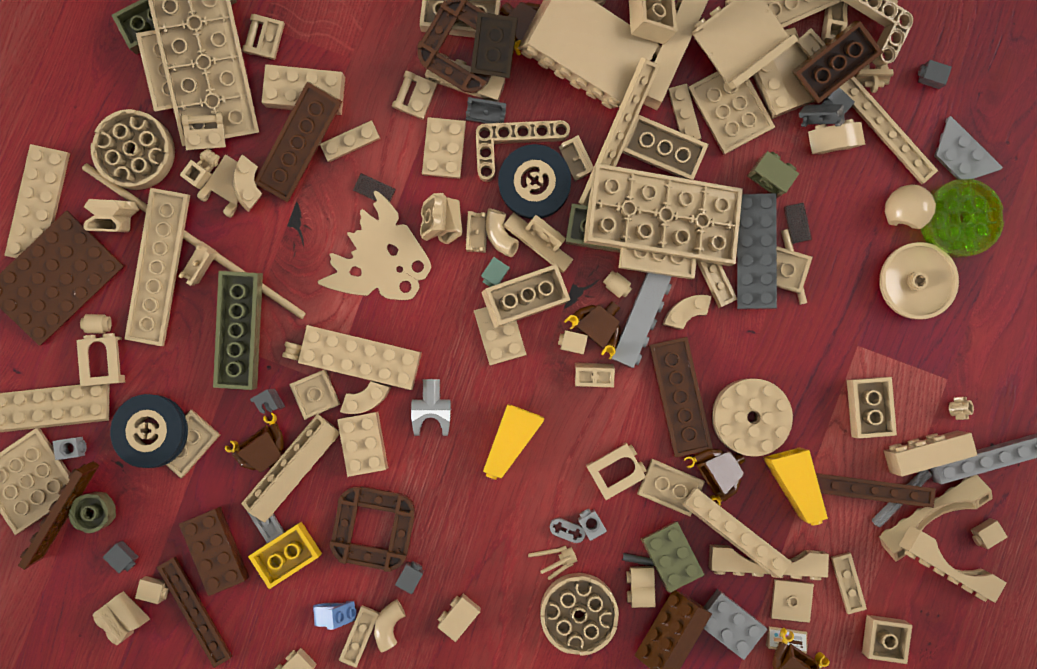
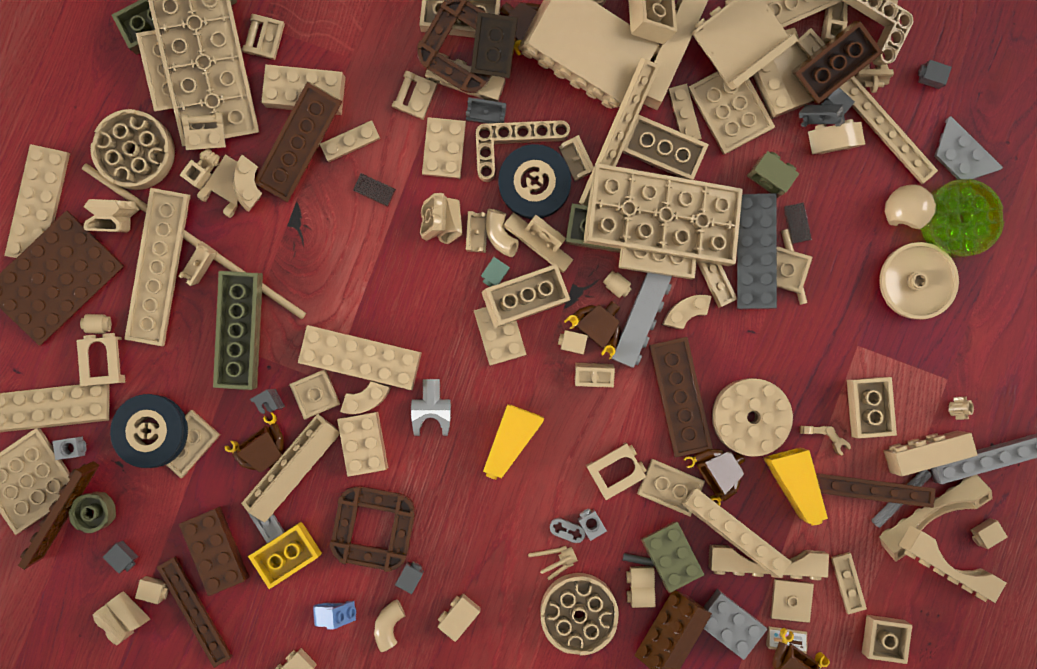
tan wheel [282,342,302,360] -> none
tan piece [318,191,431,300] -> none
tan plate [339,605,380,668] -> none
none -> tan piece [800,426,851,456]

